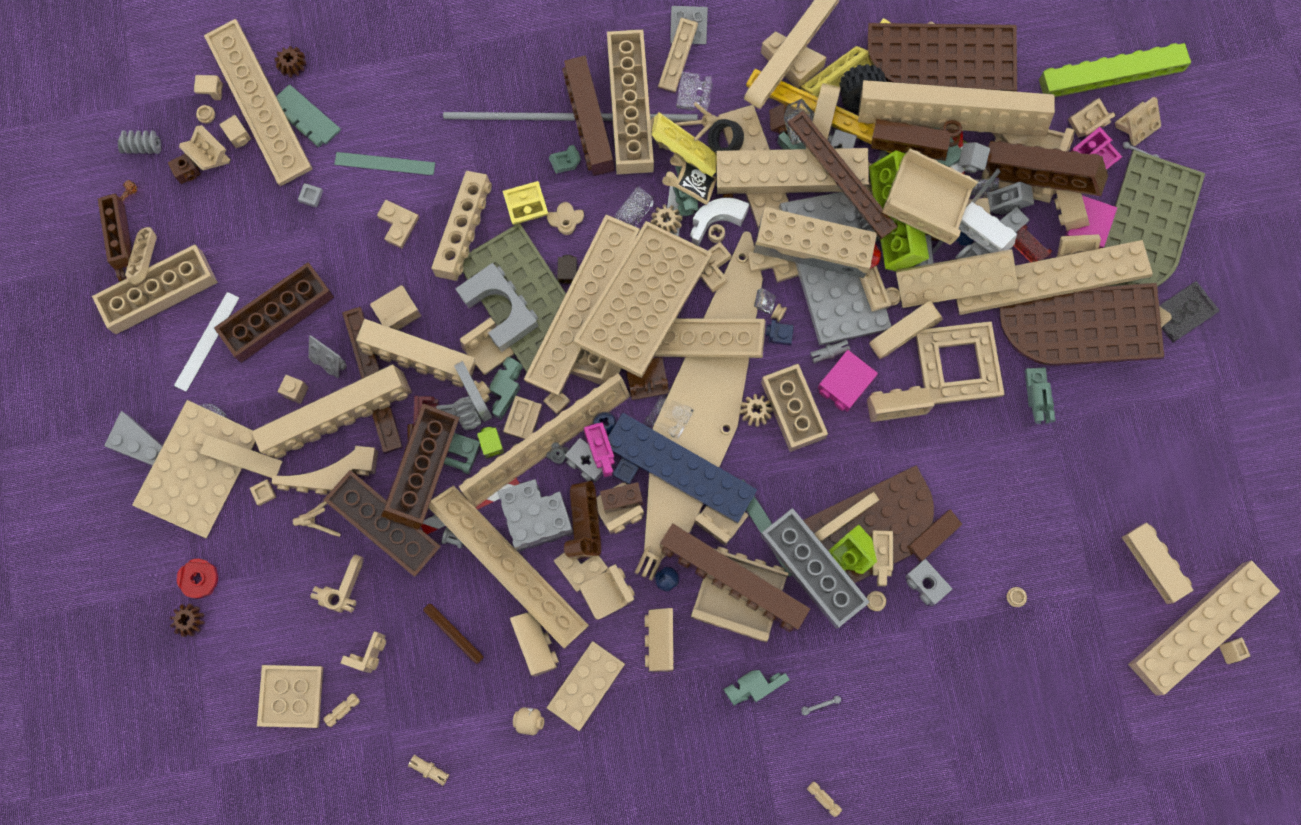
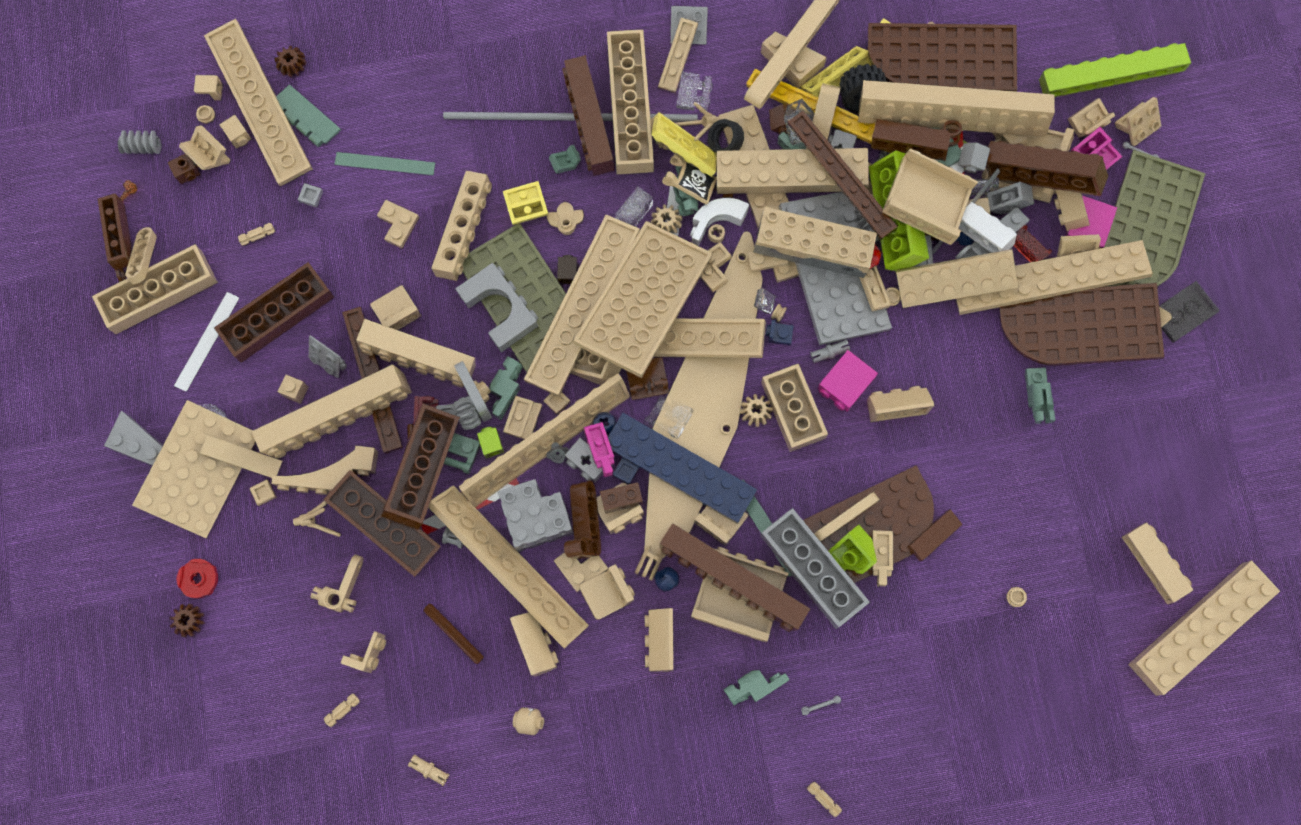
tan plate [257,665,323,728] -> none
tan bracket [460,317,514,375] -> none
tan plate [547,641,625,731] -> none
tan plate [867,591,886,611] -> none
tan beam [869,301,943,359] -> none
light grey brick [905,559,952,606] -> none
tan plate [916,321,1004,404] -> none
tan slope [1220,637,1250,664] -> none
none -> tan axle [238,223,275,246]

